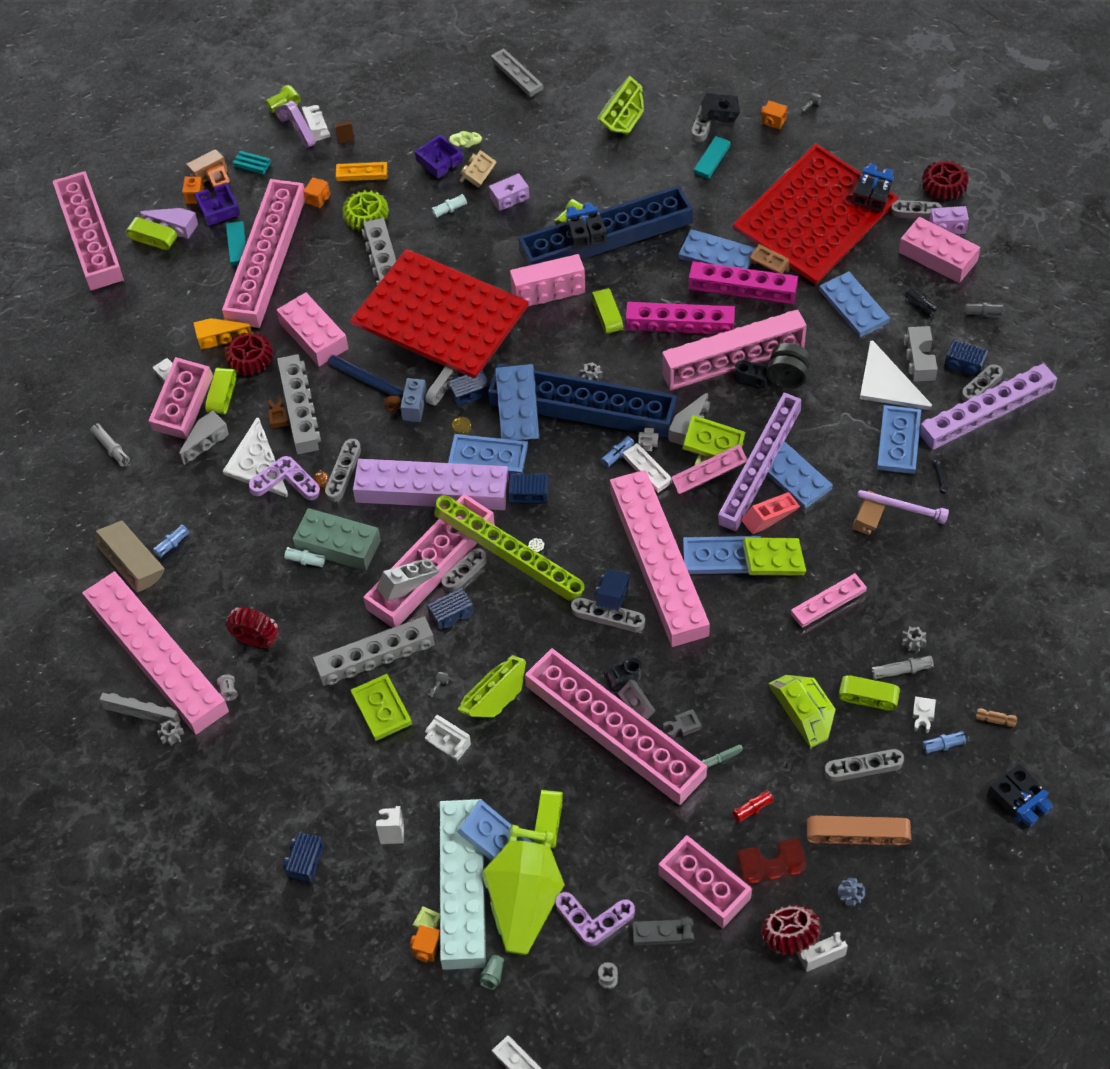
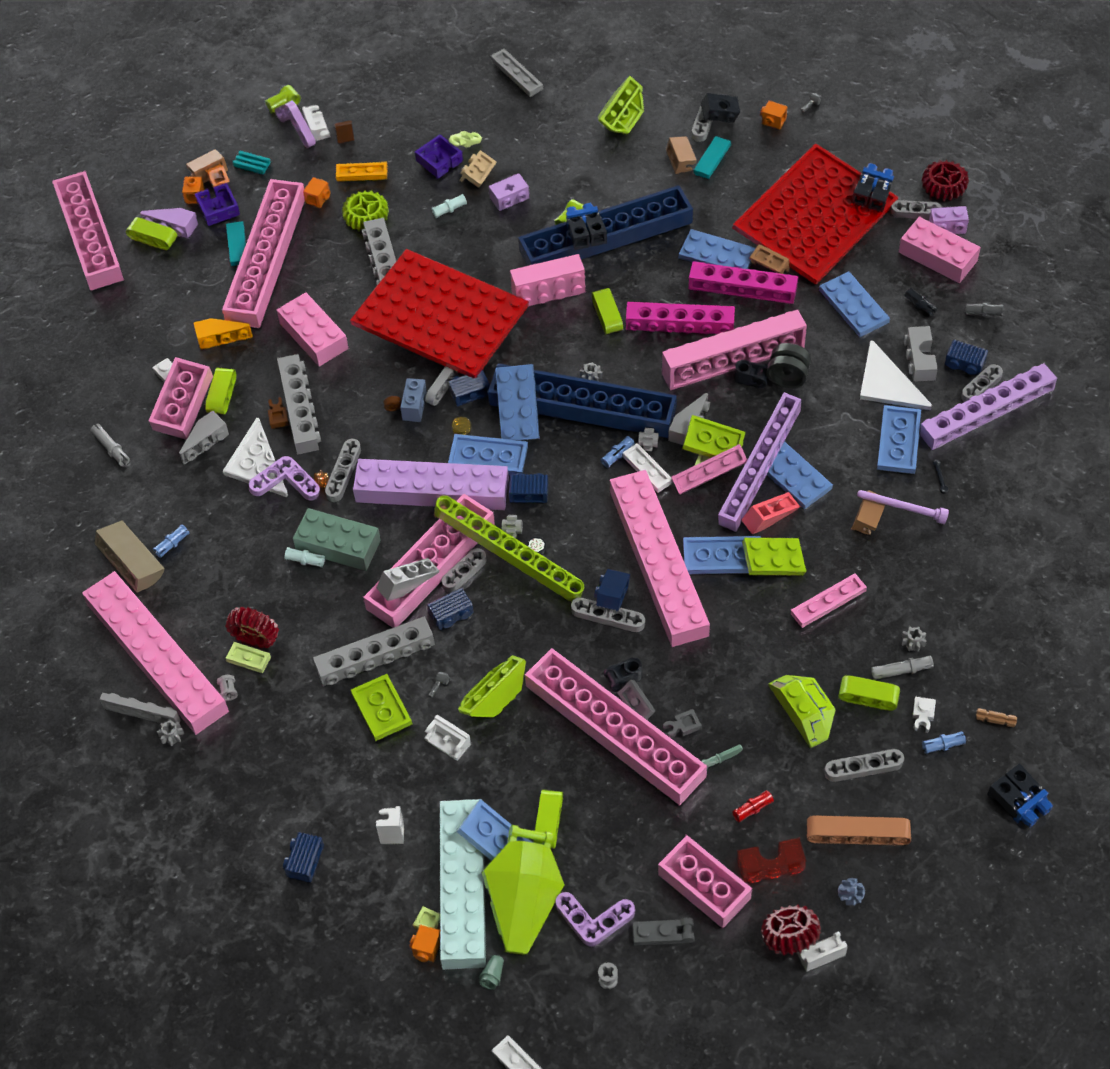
dark red gear [224,331,273,376] -> none
dark blue axle [328,355,404,399] -> none
none -> yellowish green plate [226,642,271,673]
none -> light grey gear [502,515,523,538]
none -> medium nougat hinge [666,137,697,174]

